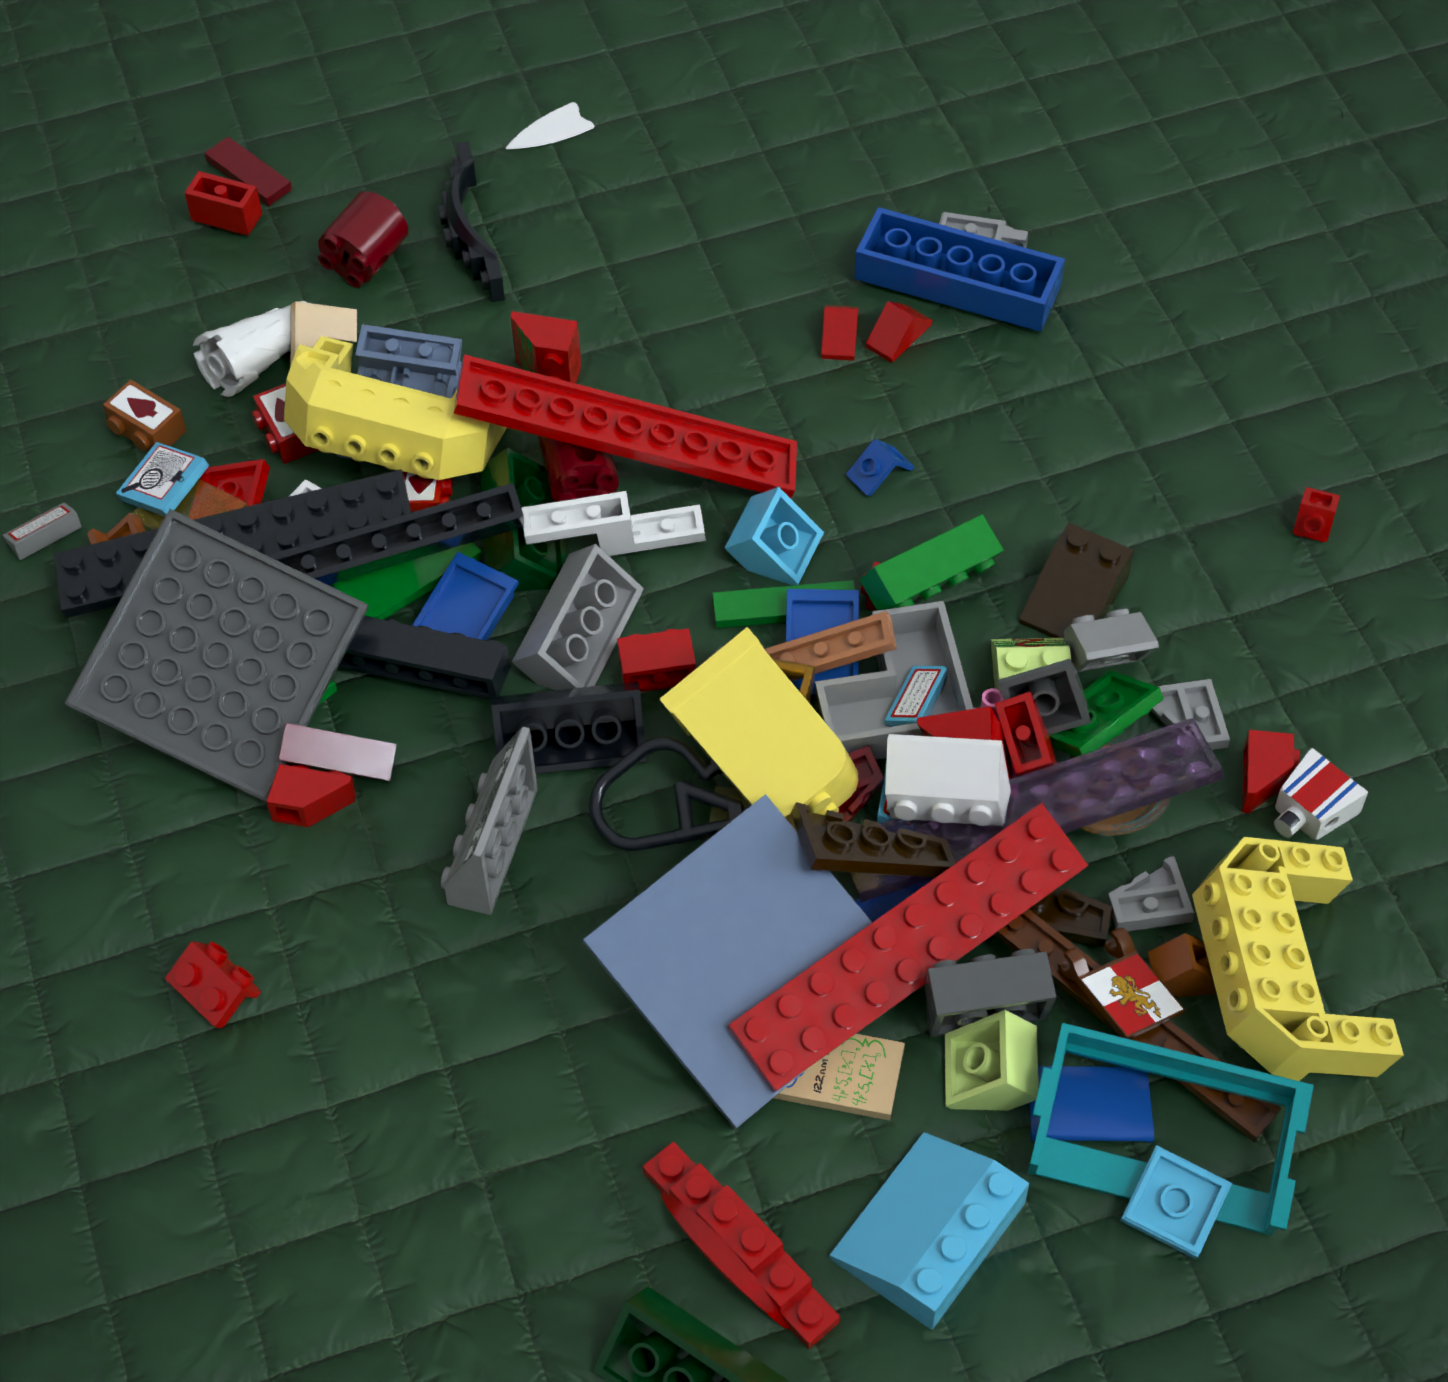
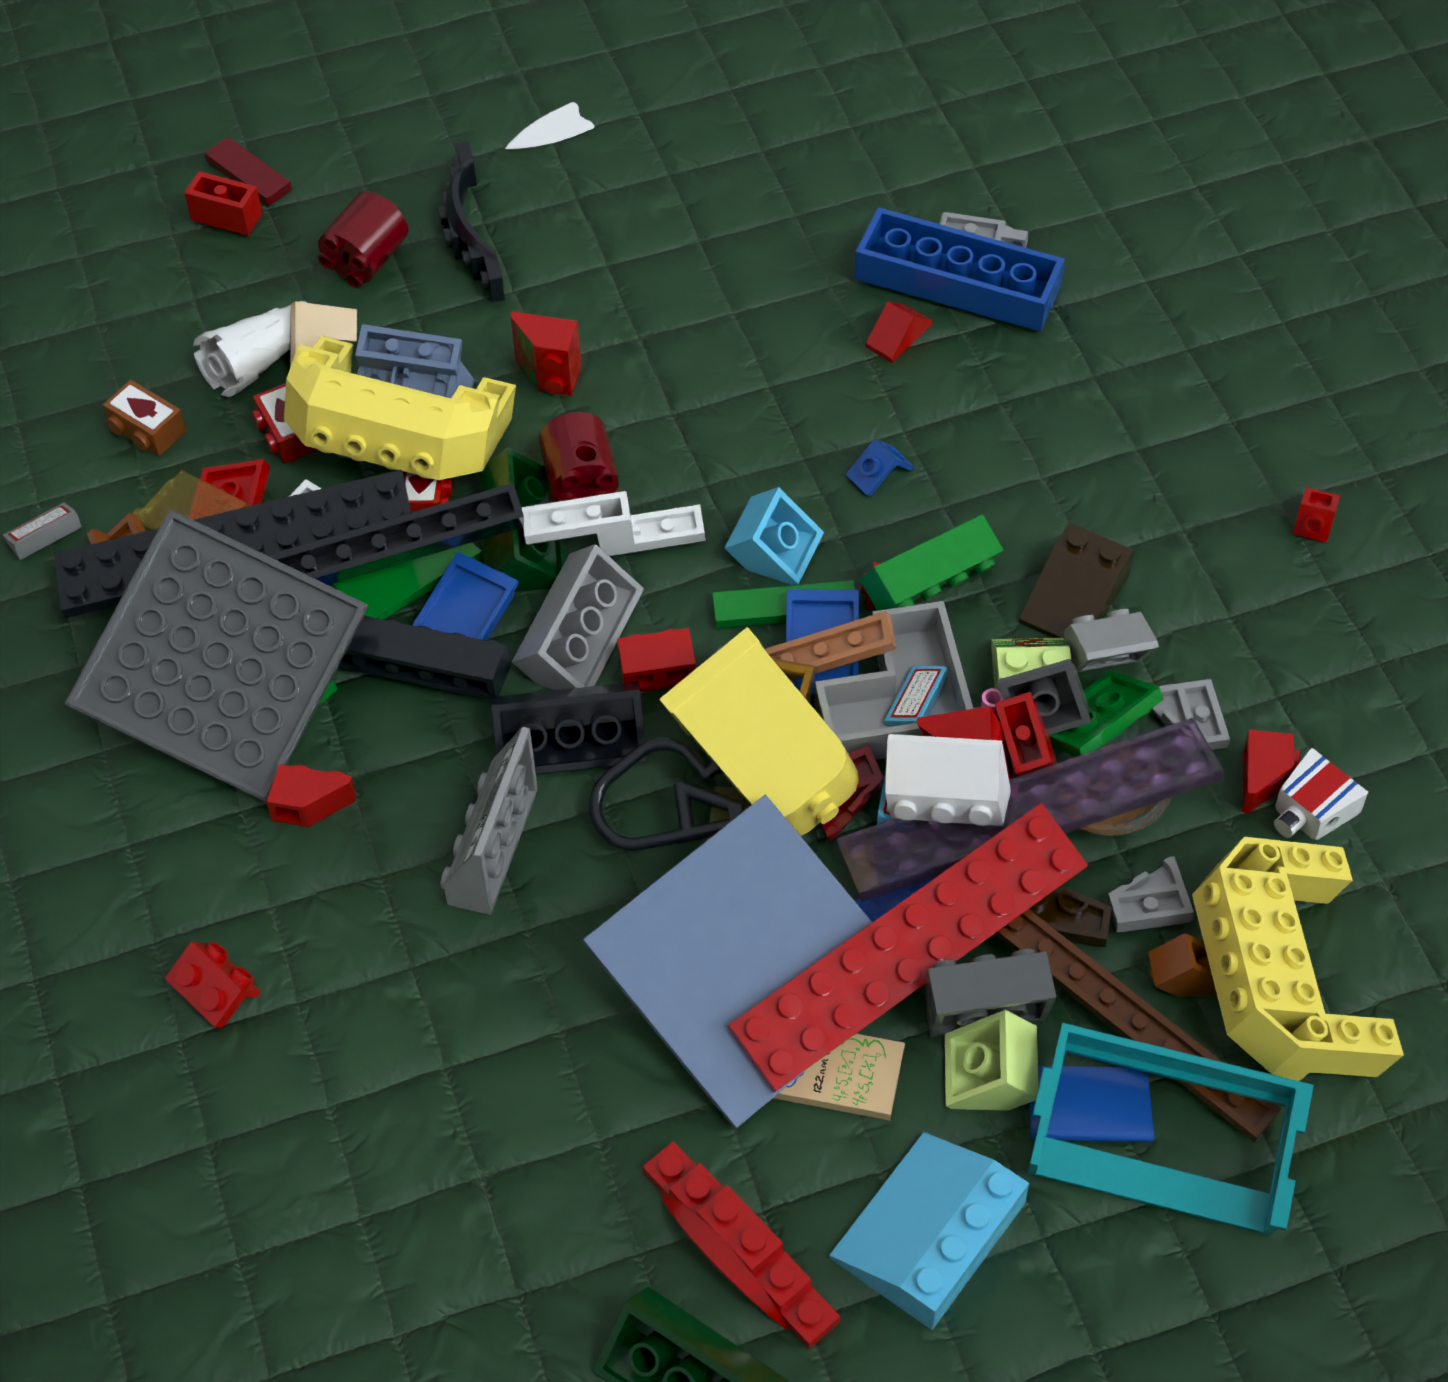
tile [116,442,209,517] -> none
tile [278,723,397,781] -> none
red plate [454,354,797,499] -> none
dark brown wing [791,802,956,877] -> none
red slope [821,305,859,361] -> none
flag [1058,928,1185,1039] -> none
medium azure tile [1120,1145,1232,1260] -> none

